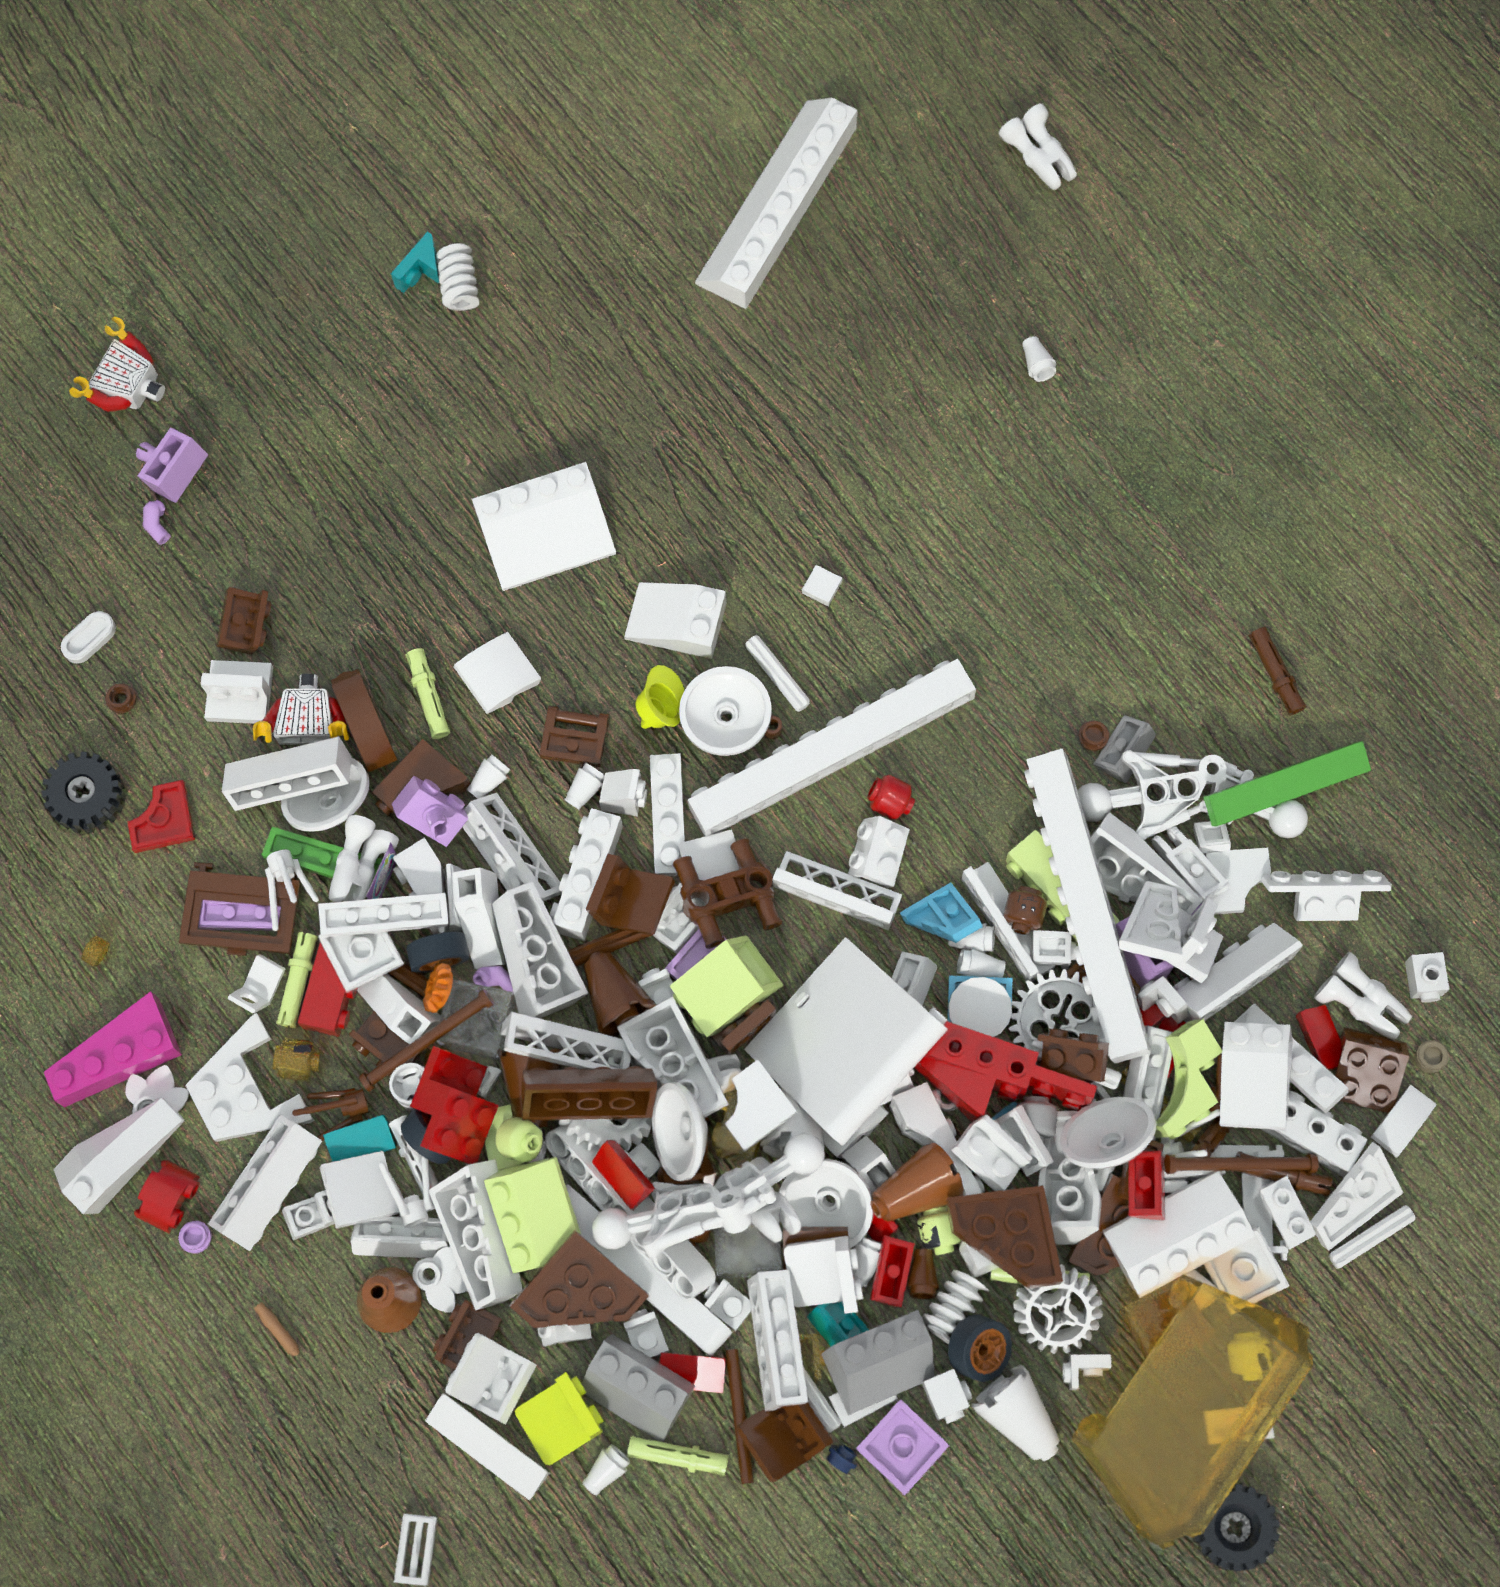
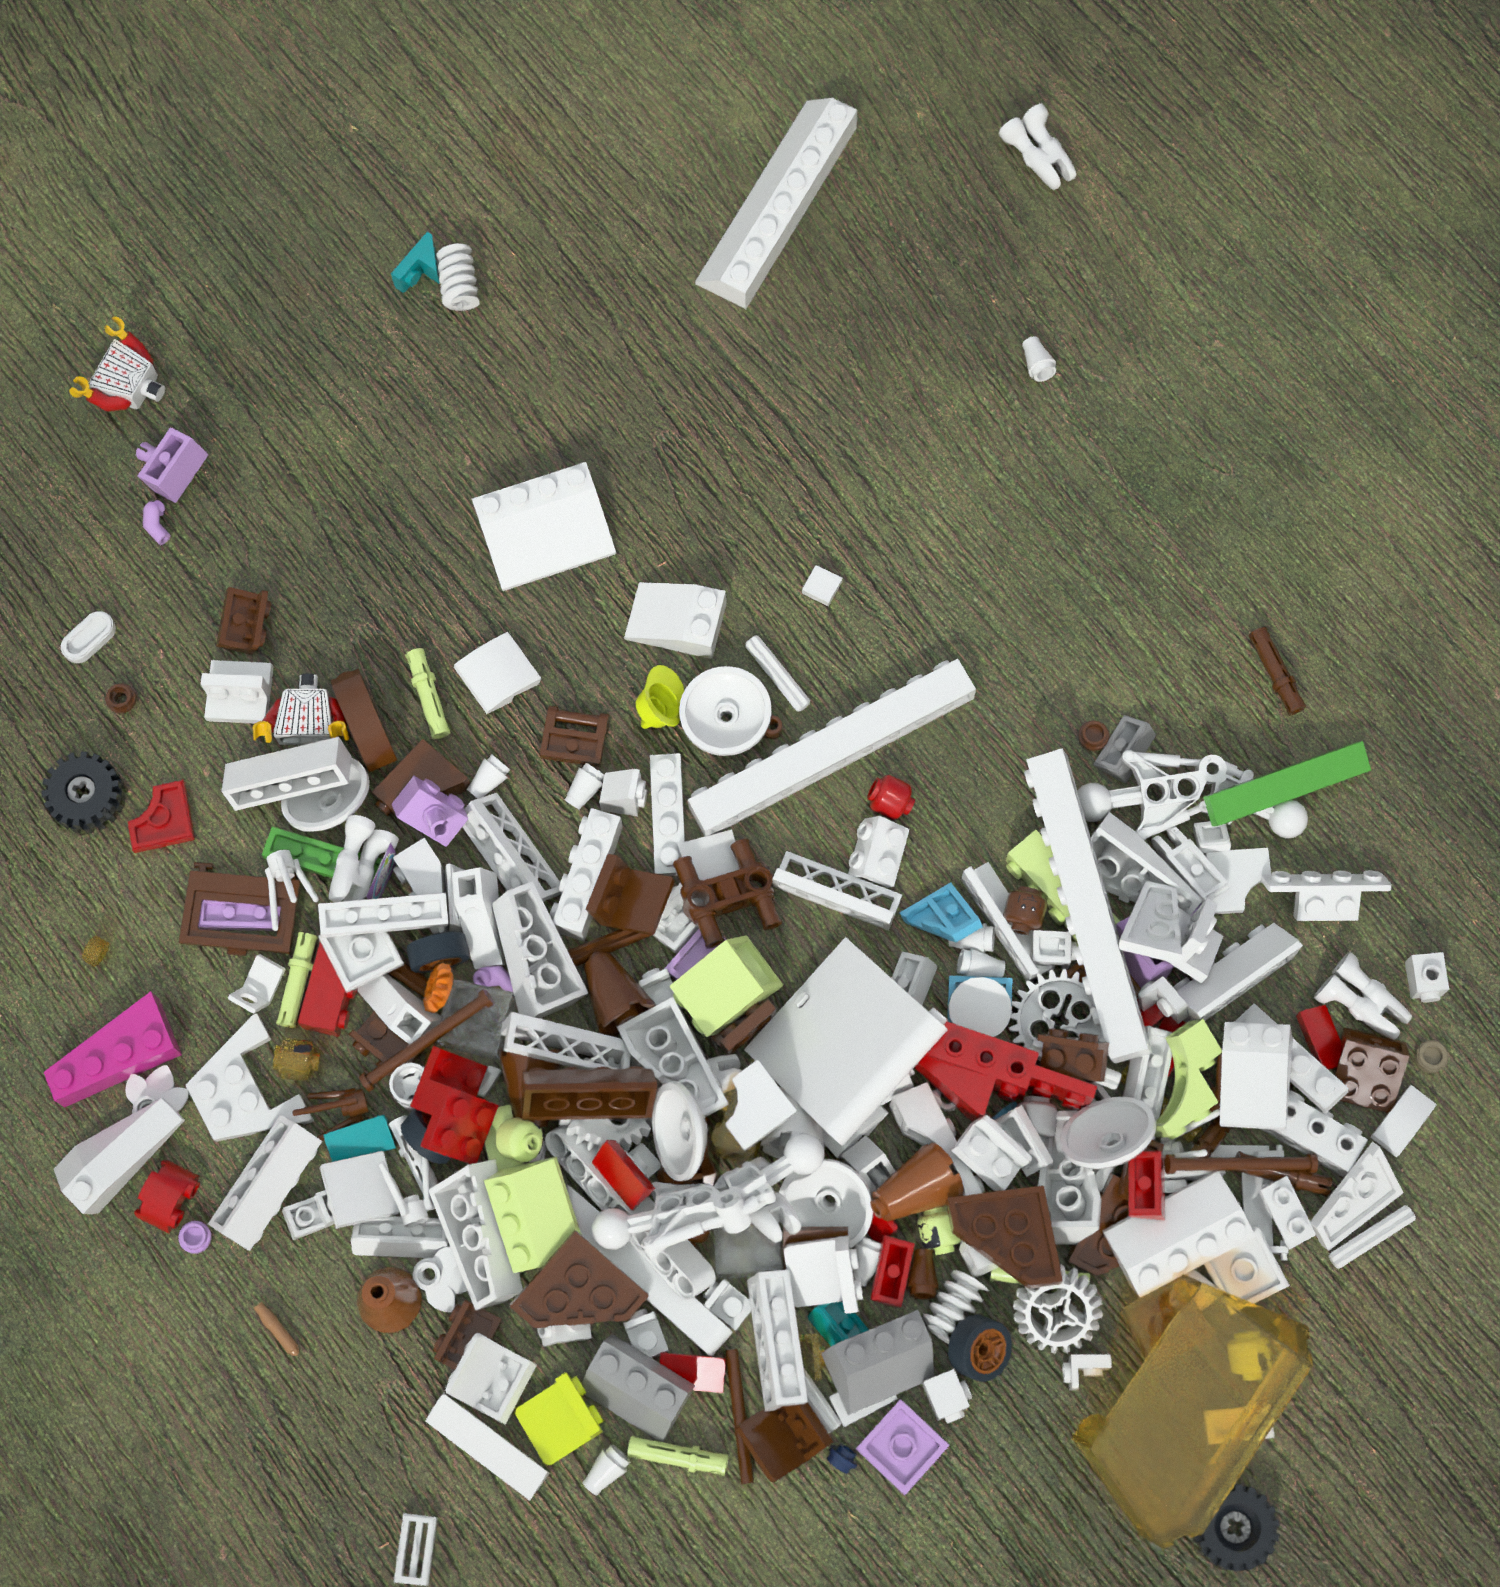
white cone [972,1365,1060,1461] -> none

